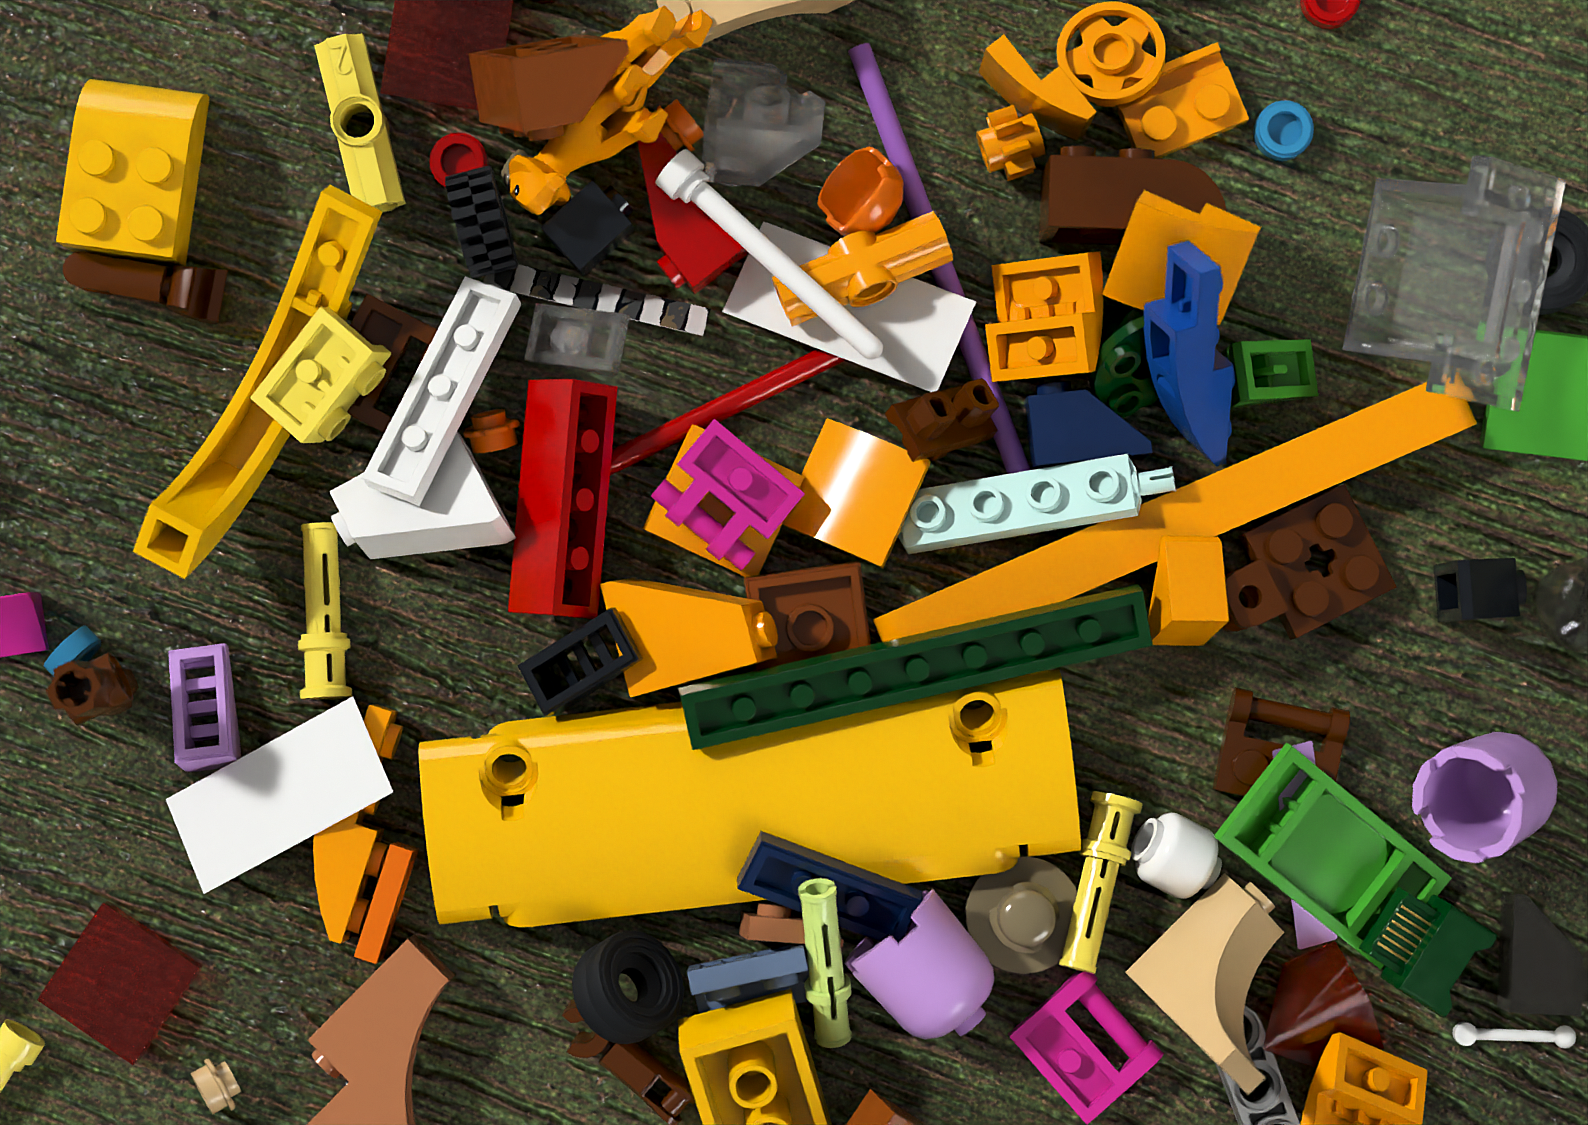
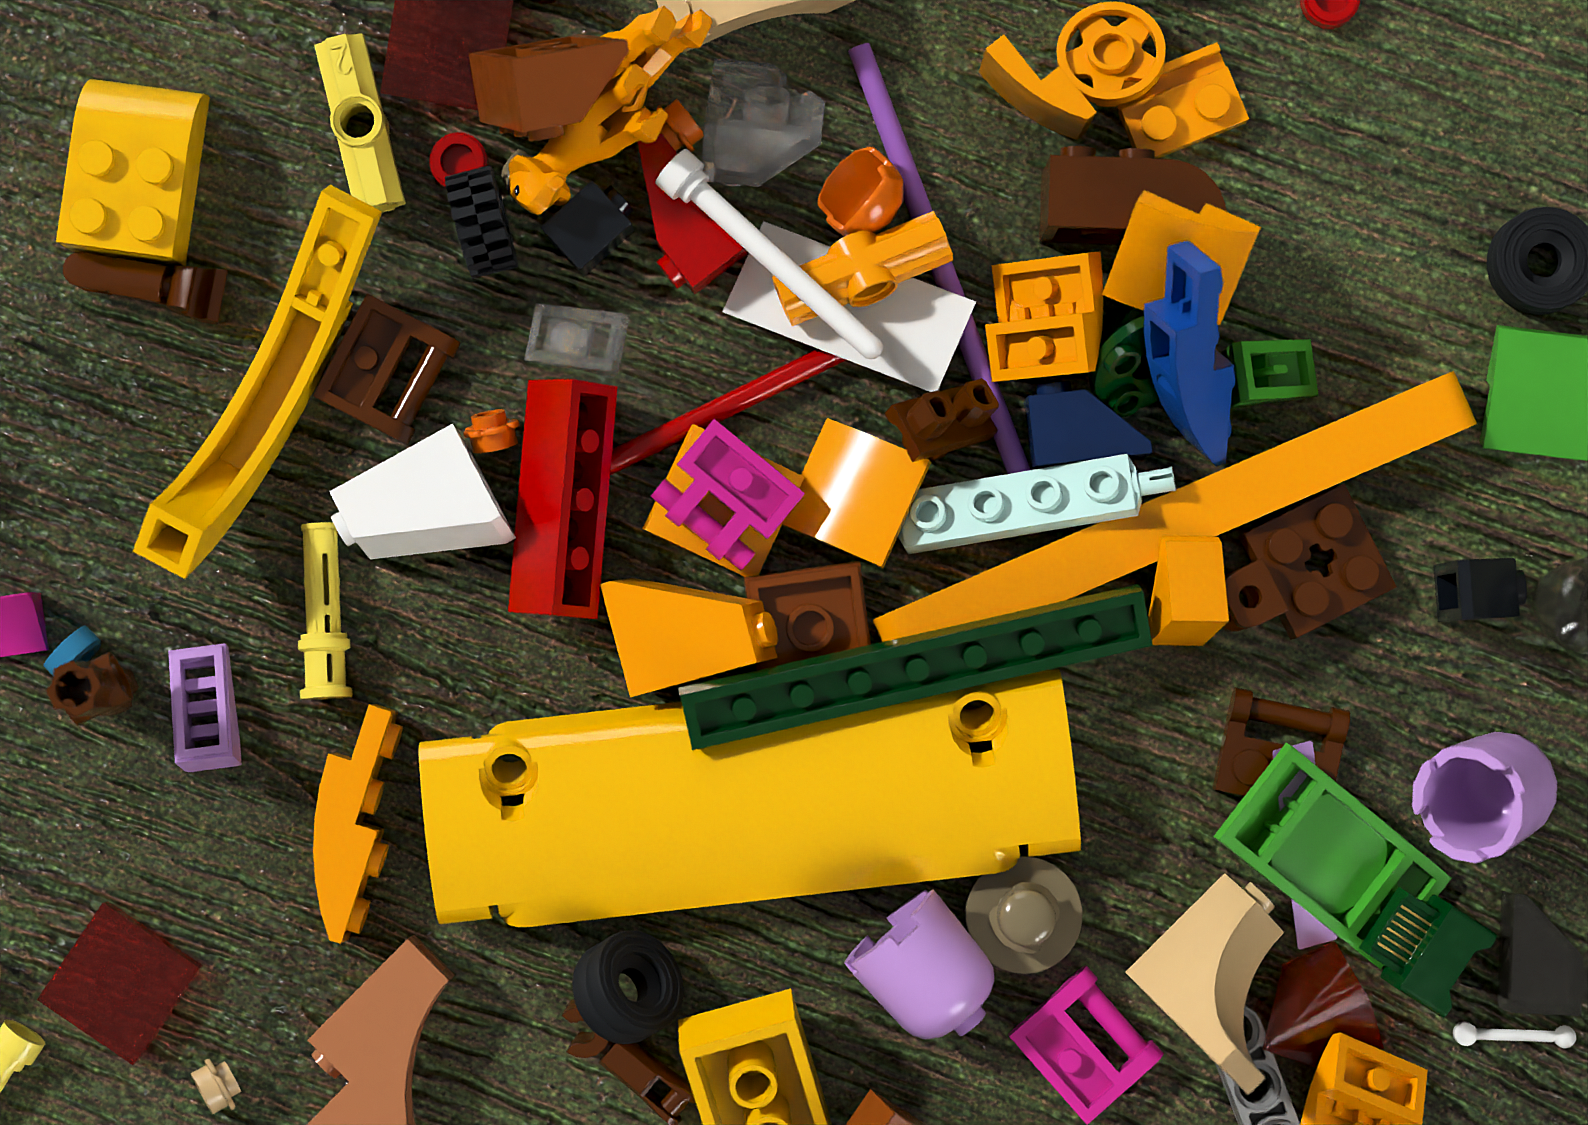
white sticker [166,696,393,894] -> none
light yellow bracket [250,306,391,443] -> none
orange tile [354,841,419,964] -> none
white plate [362,276,522,506] -> none
sticker [483,264,711,336] -> none
black slope [517,607,643,717] -> none
sand blue bracket [687,943,809,1014] -> none
dark blue tile [737,831,923,943] -> none
nougat plate [739,902,844,947] -> none
yellowish green pin [798,878,852,1048] -> none
light orange gear [976,105,1045,181] -> none
light yellow pin [1059,791,1143,974] -> none
white head [1131,813,1222,899] -> none
dark azure tile [1253,100,1314,161] -> none
clear windscreen [1342,155,1566,412] -> none

